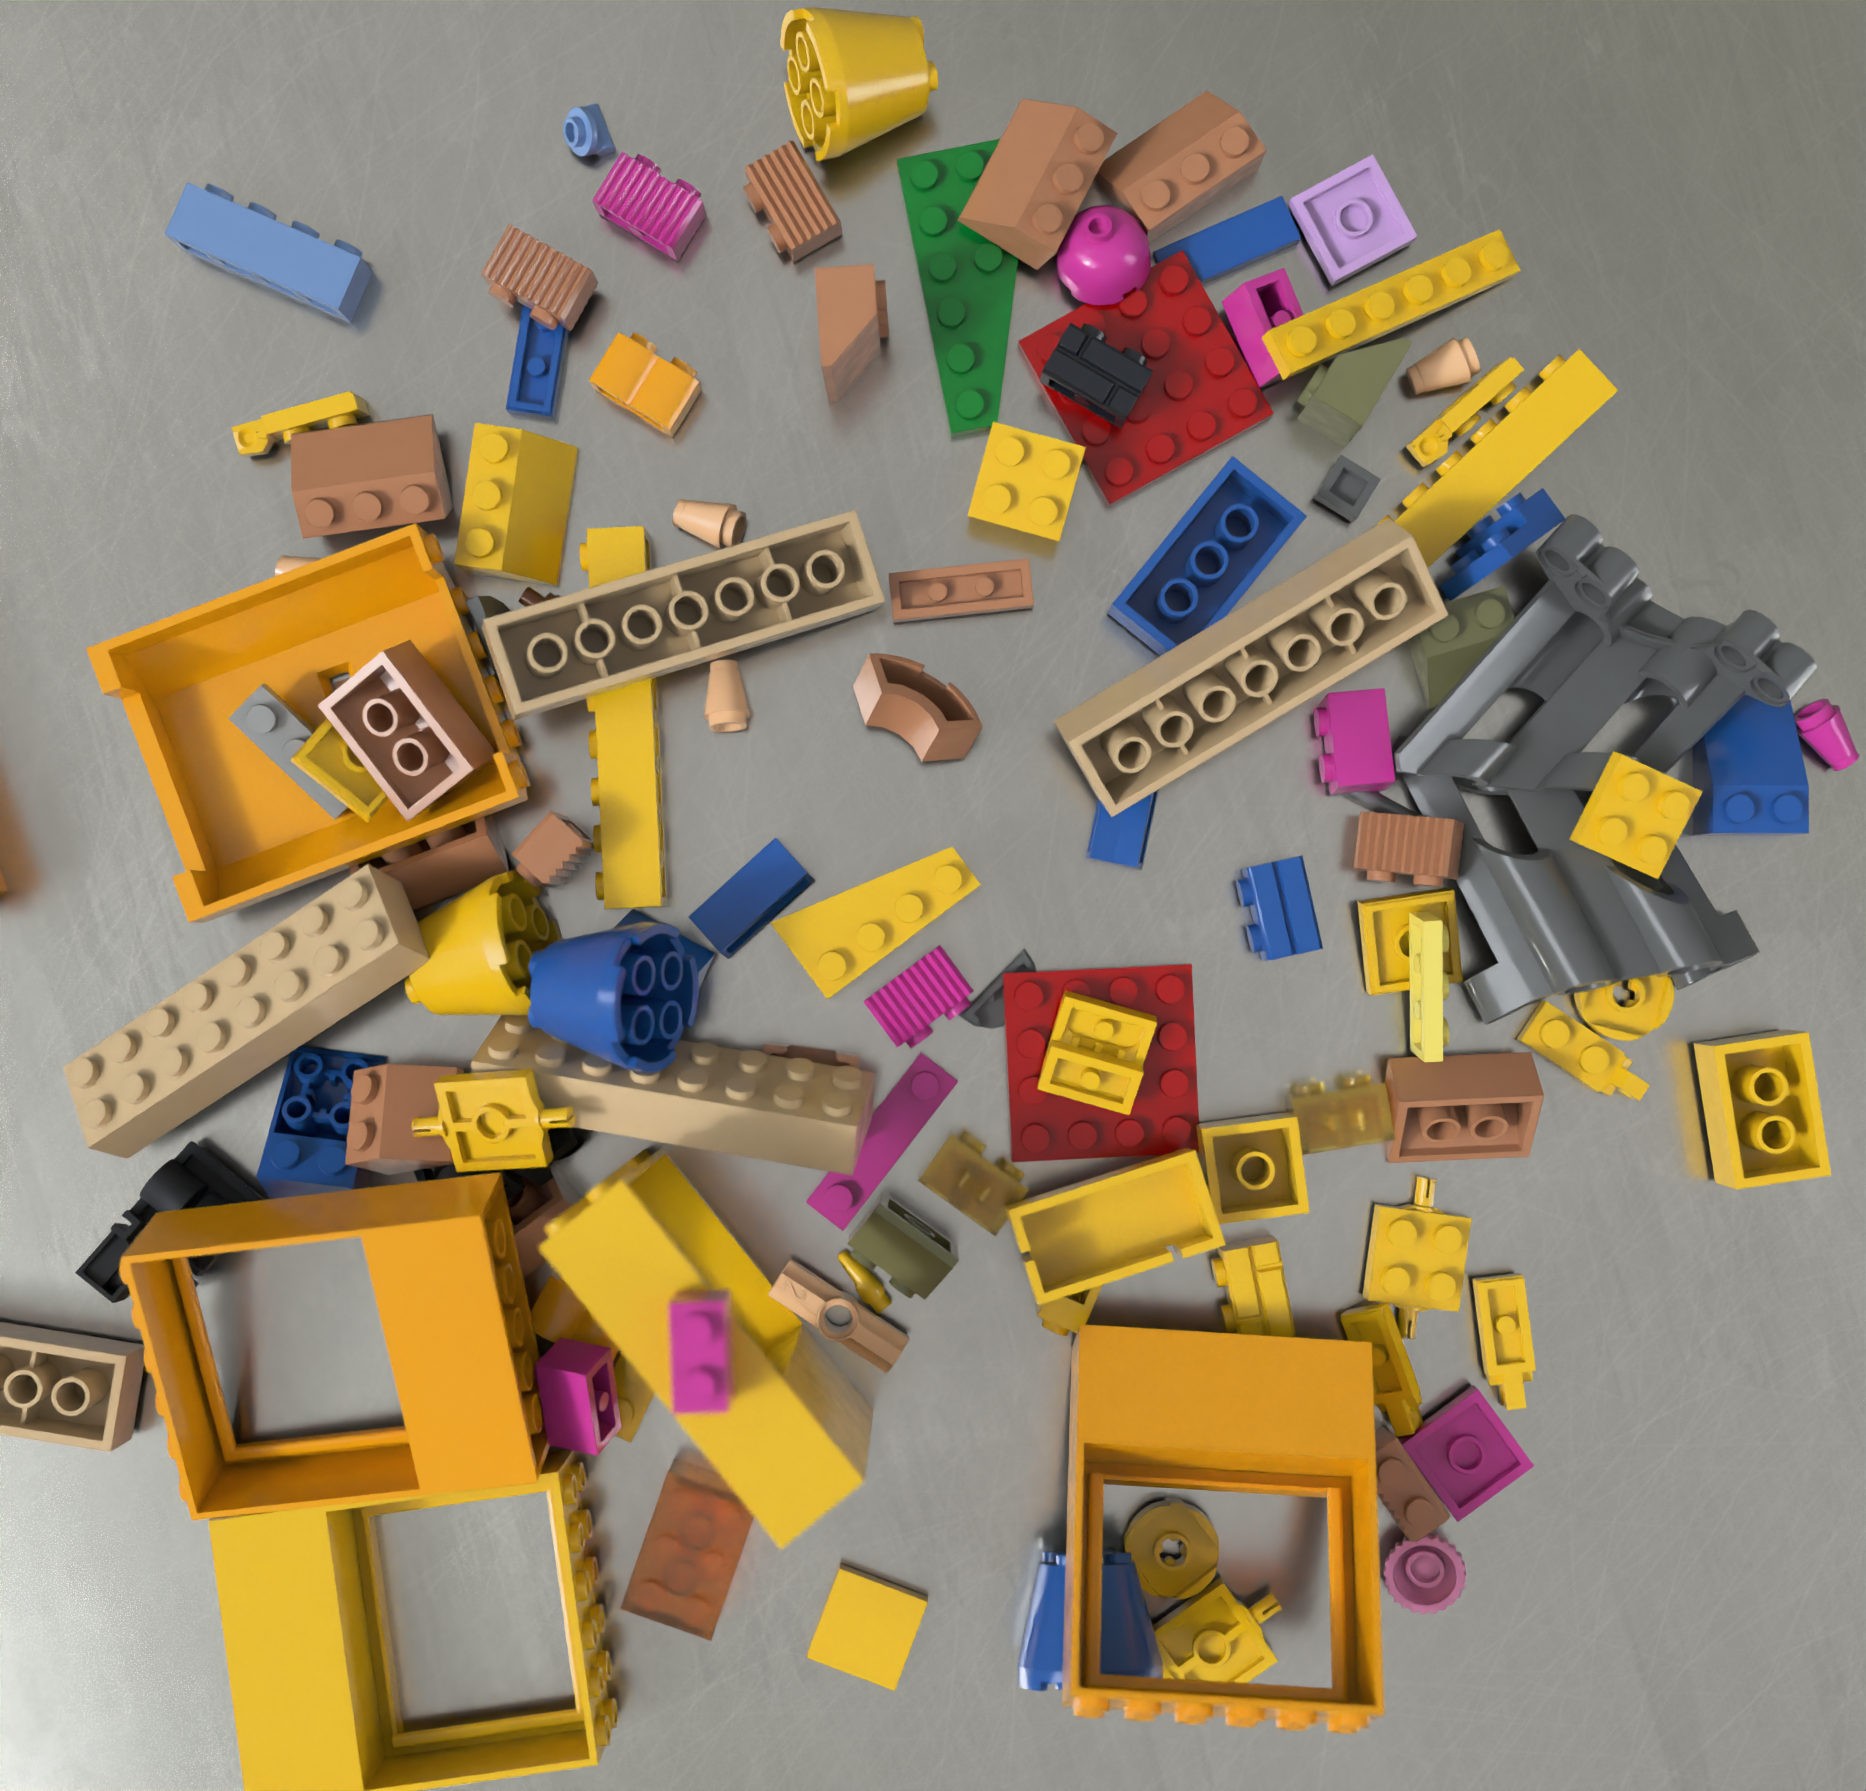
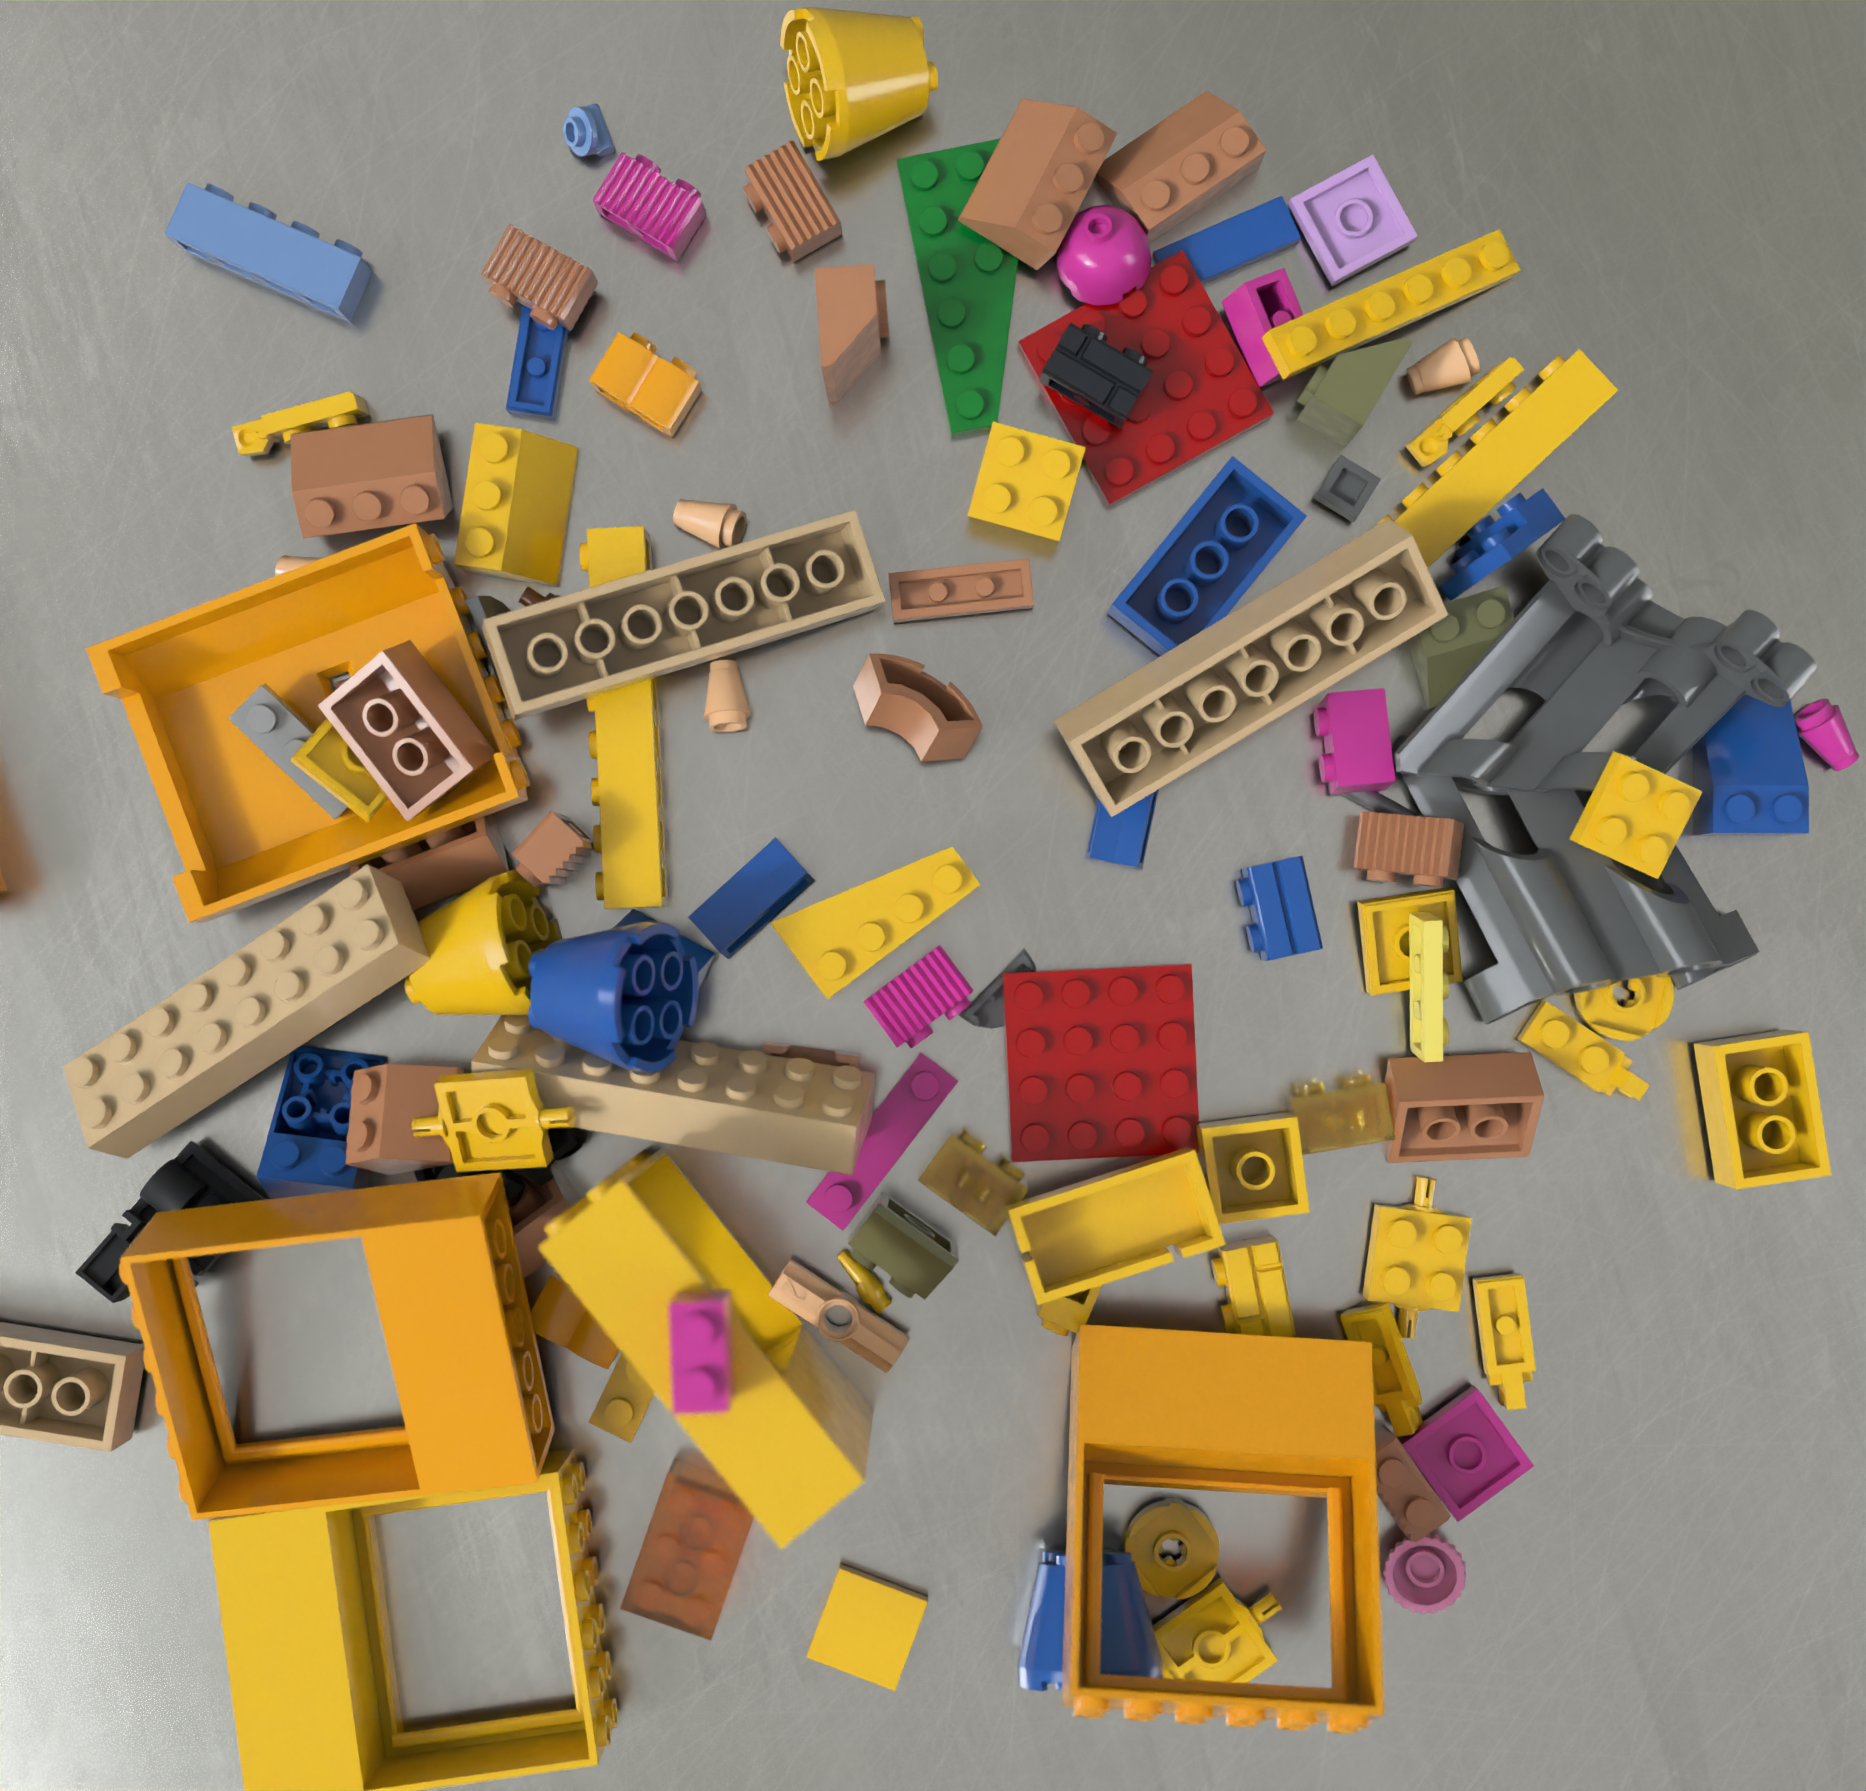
dark pink brick [535,1338,622,1456] -> none
yellow slope [1038,990,1157,1115] -> none

